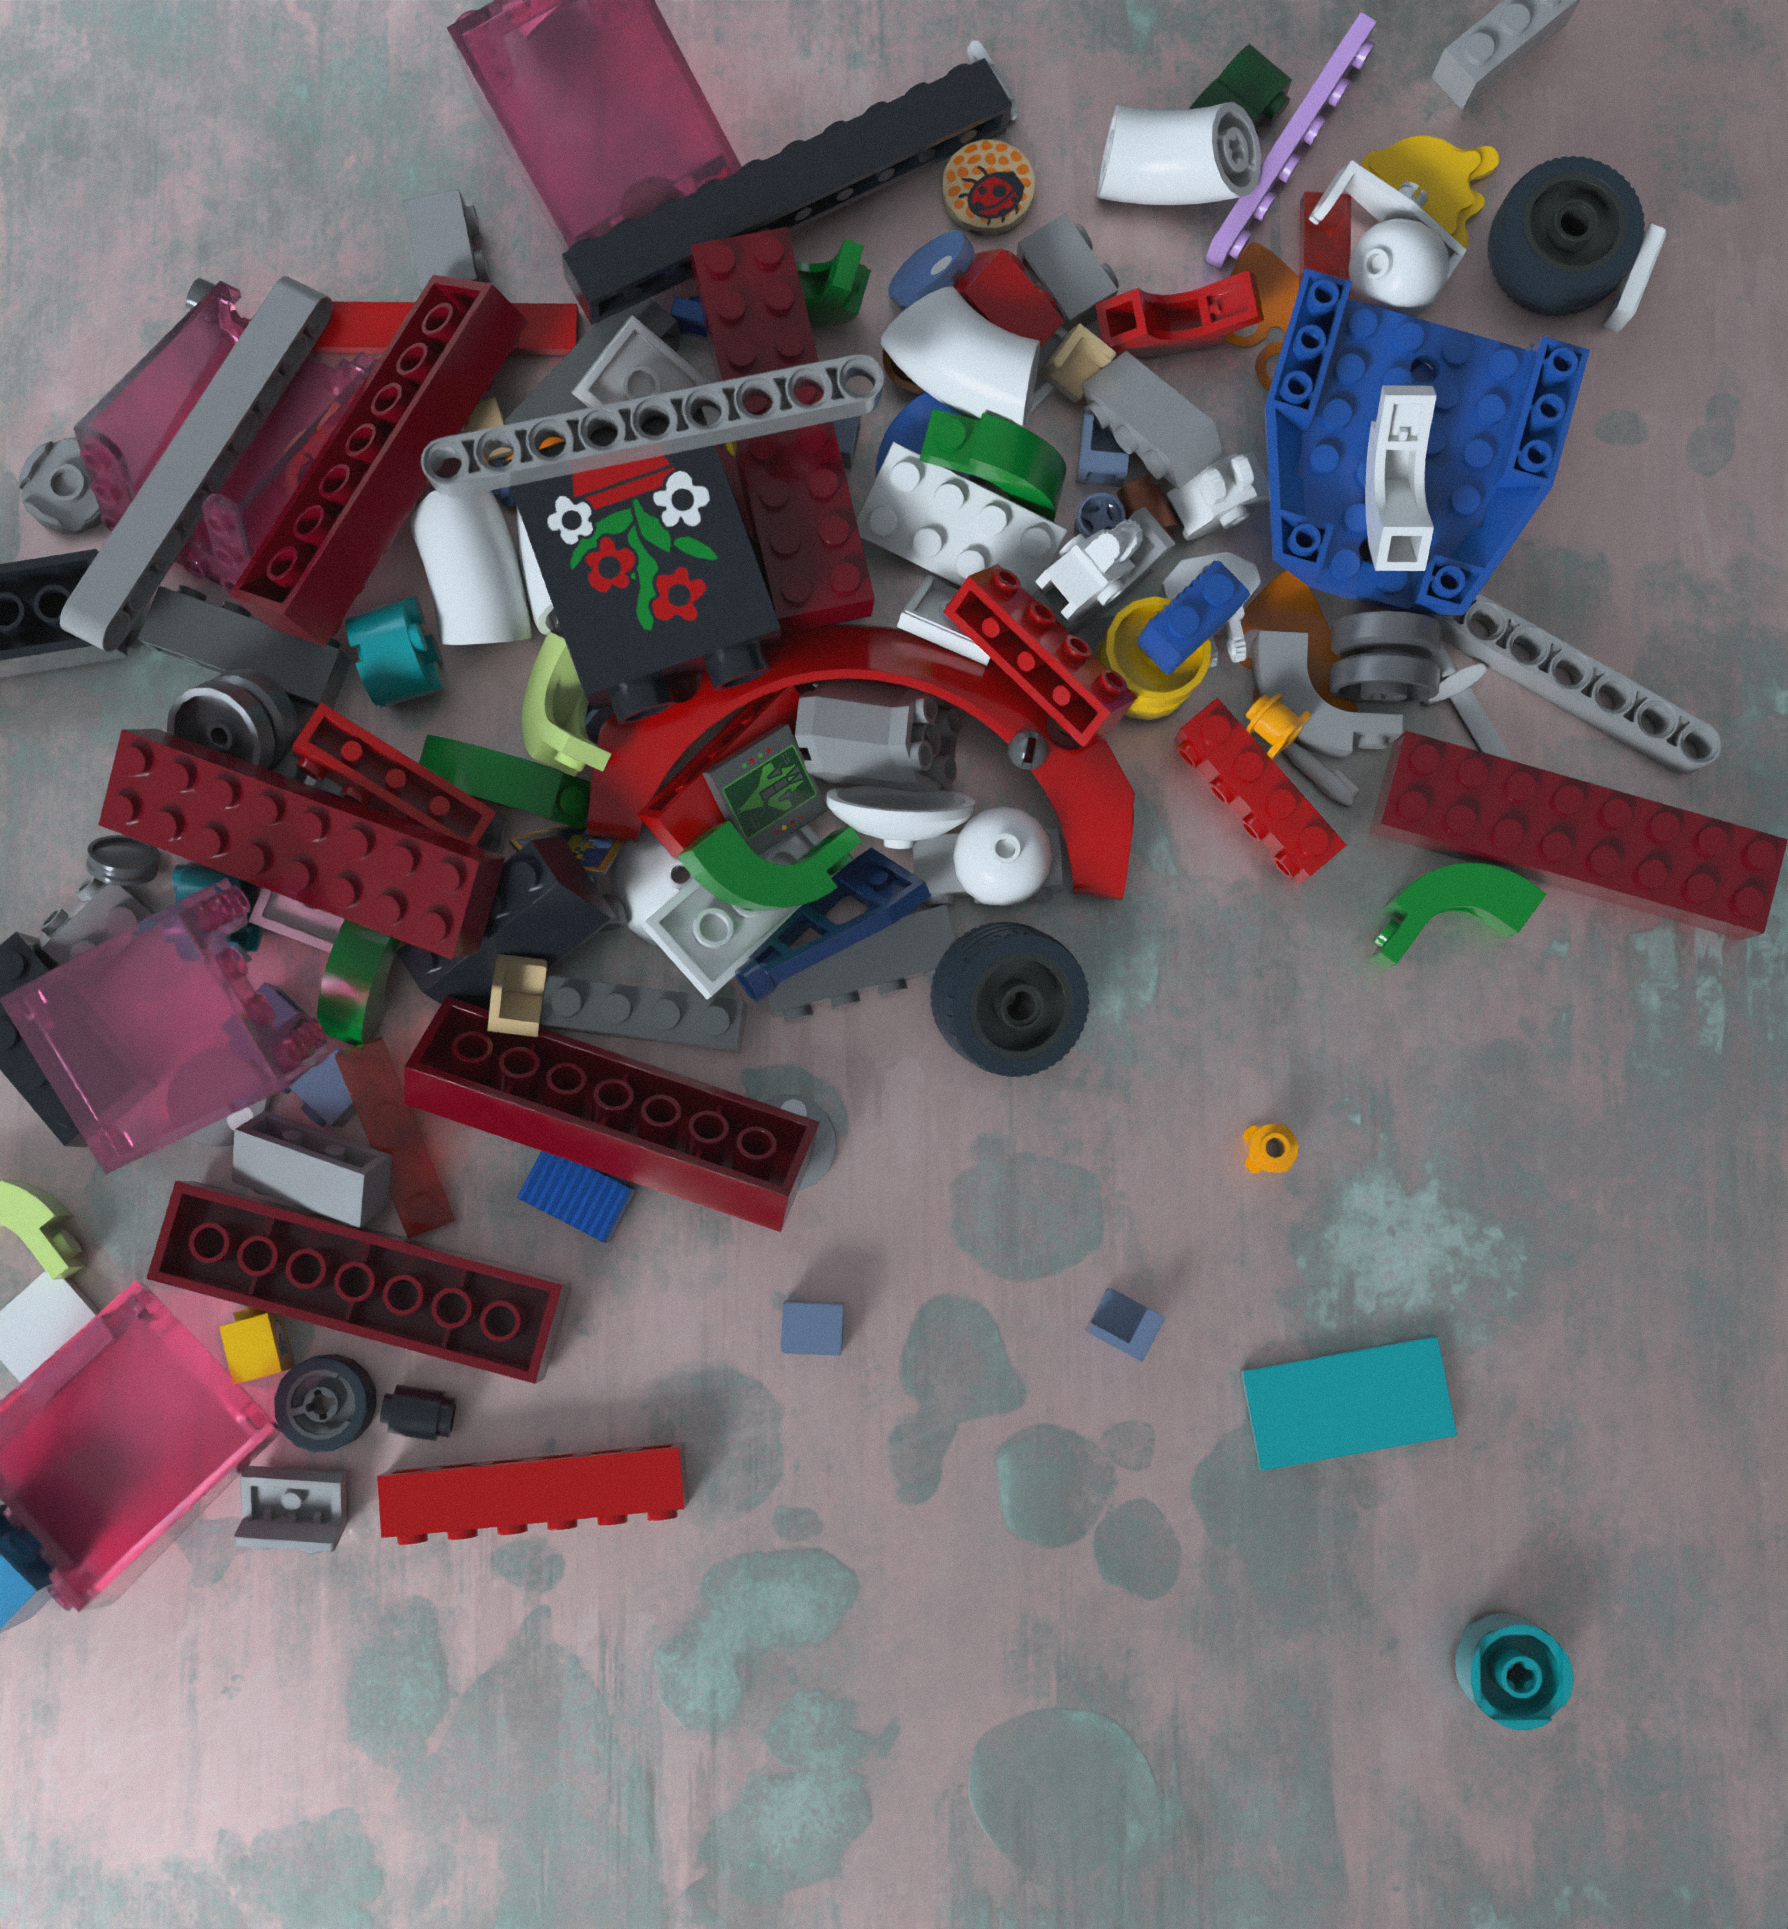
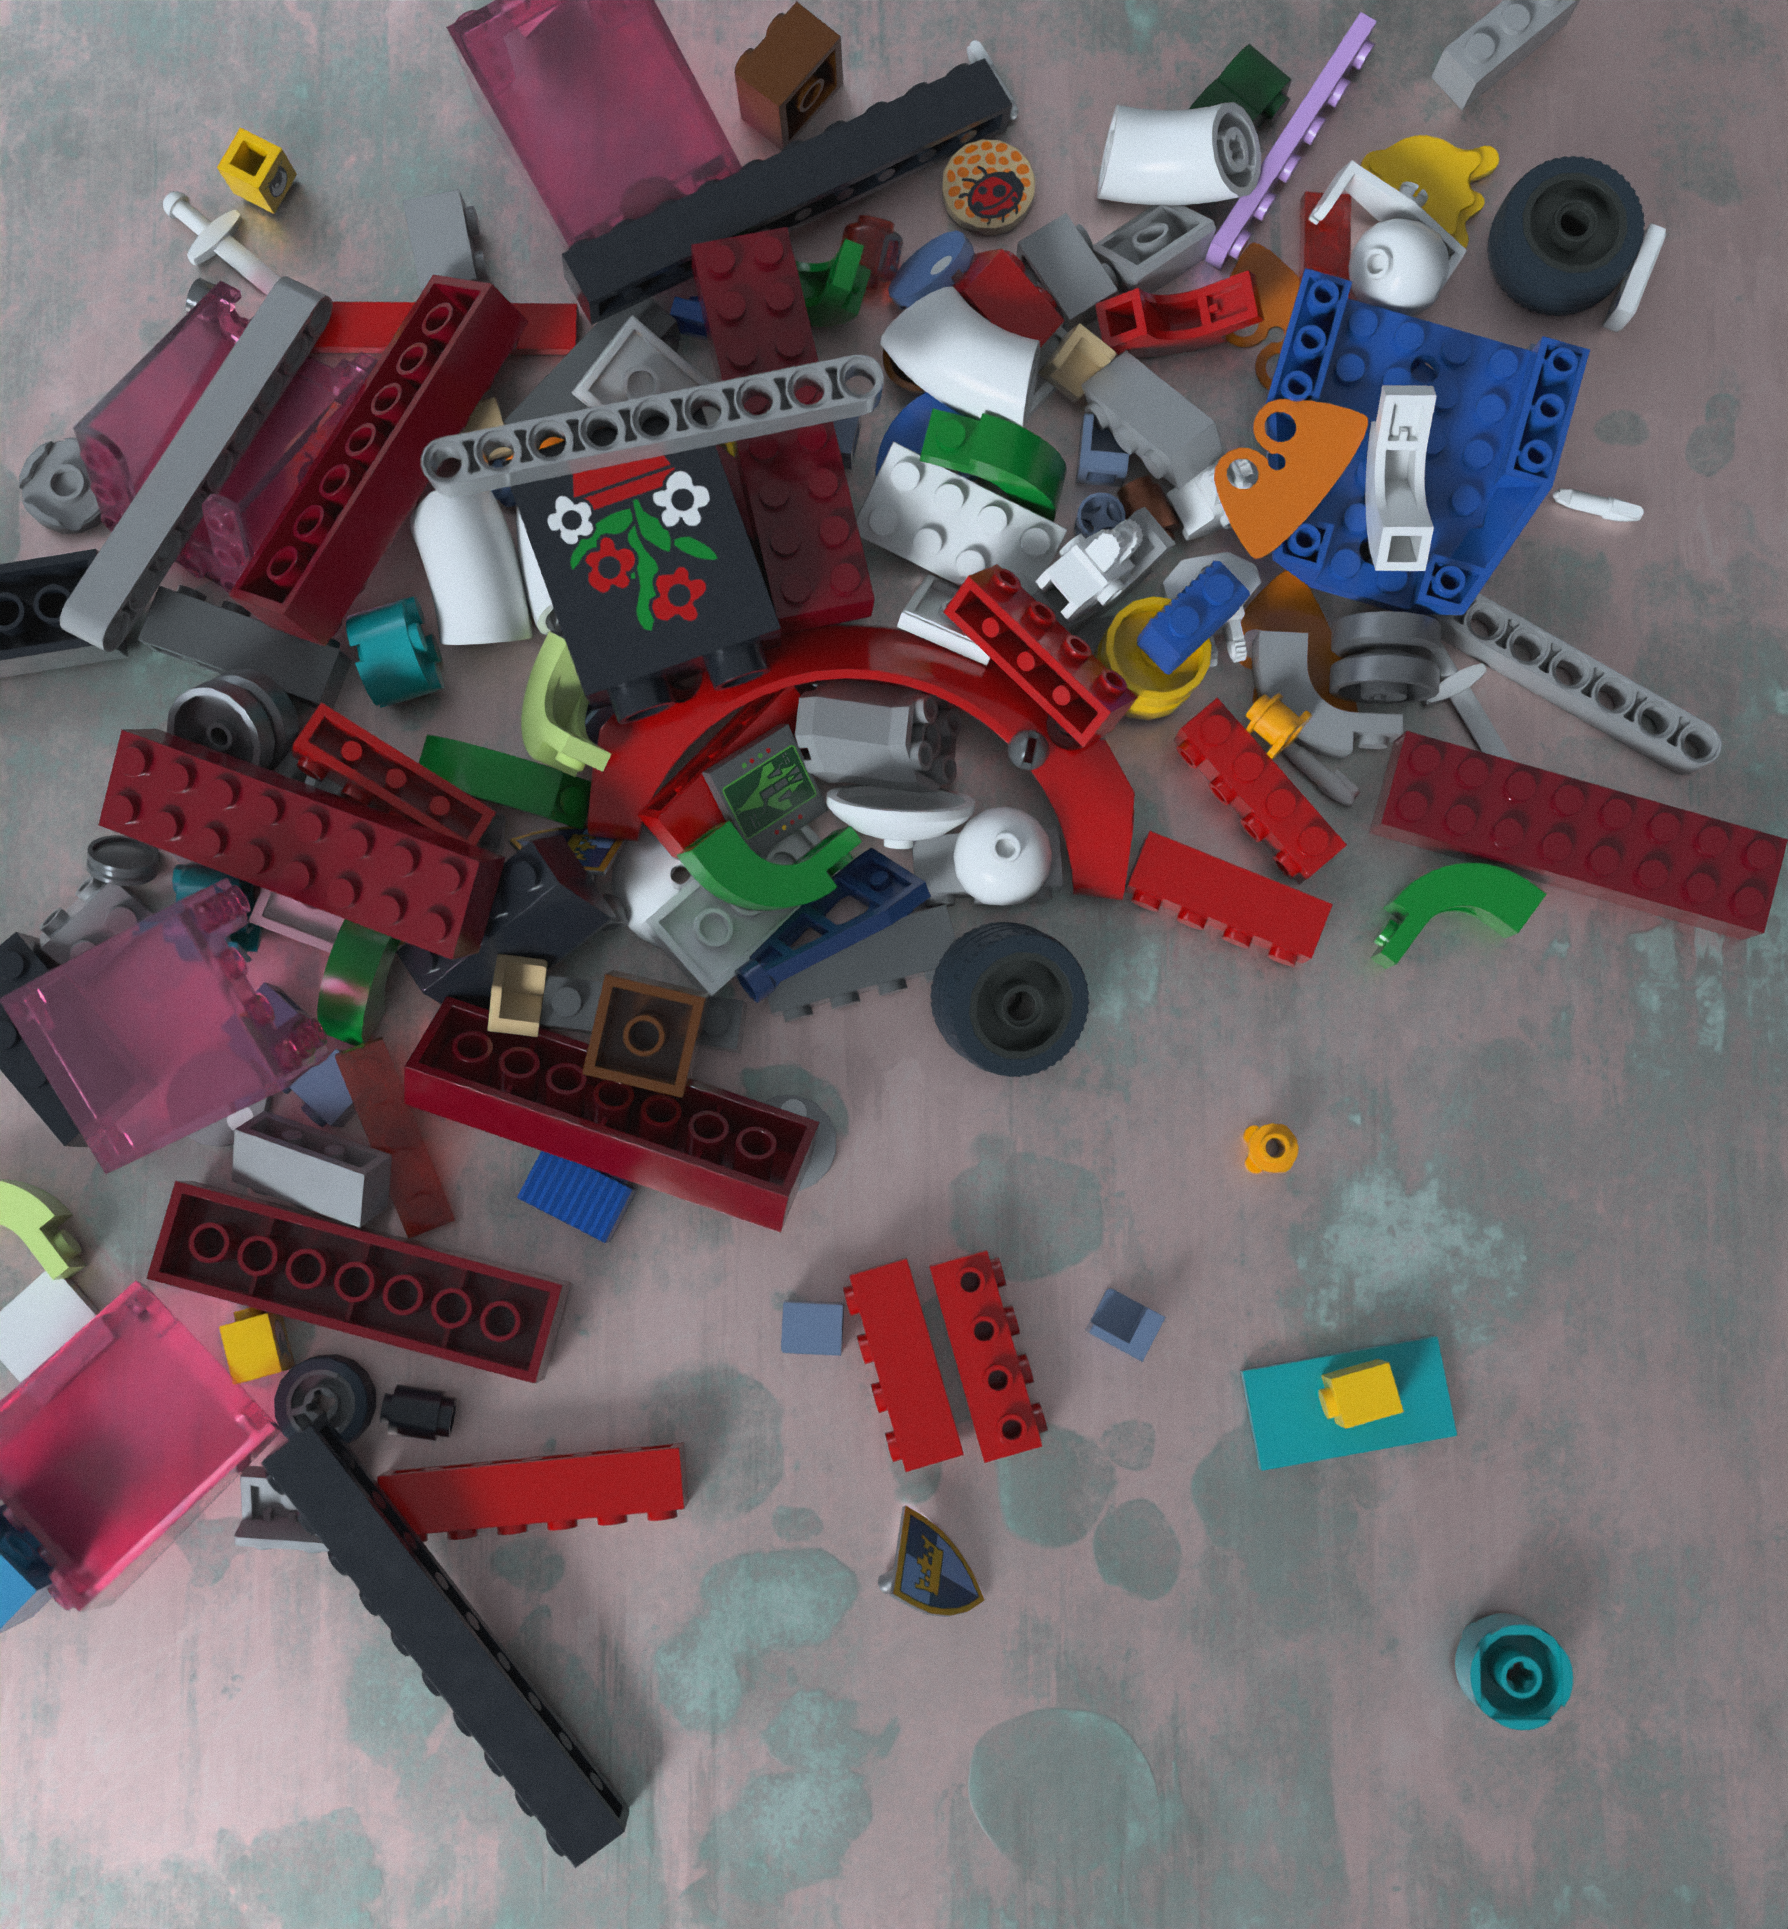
none -> white sword [163,191,281,296]
none -> yellow brick [217,127,297,214]
none -> black brick [261,1413,630,1868]
none -> reddish brown brick [582,970,711,1098]
none -> reddish brown brick [734,1,843,151]
none -> clear red head [839,215,903,291]
none -> red brick [843,1257,964,1472]
none -> shield [878,1505,985,1617]
none -> red brick [929,1249,1048,1463]
none -> light grey slope [1092,205,1216,294]
none -> red brick [1124,831,1333,967]
none -> orange piece [1214,399,1368,559]
none -> yellow brick [1318,1359,1404,1429]
none -> white piece [1553,488,1644,522]

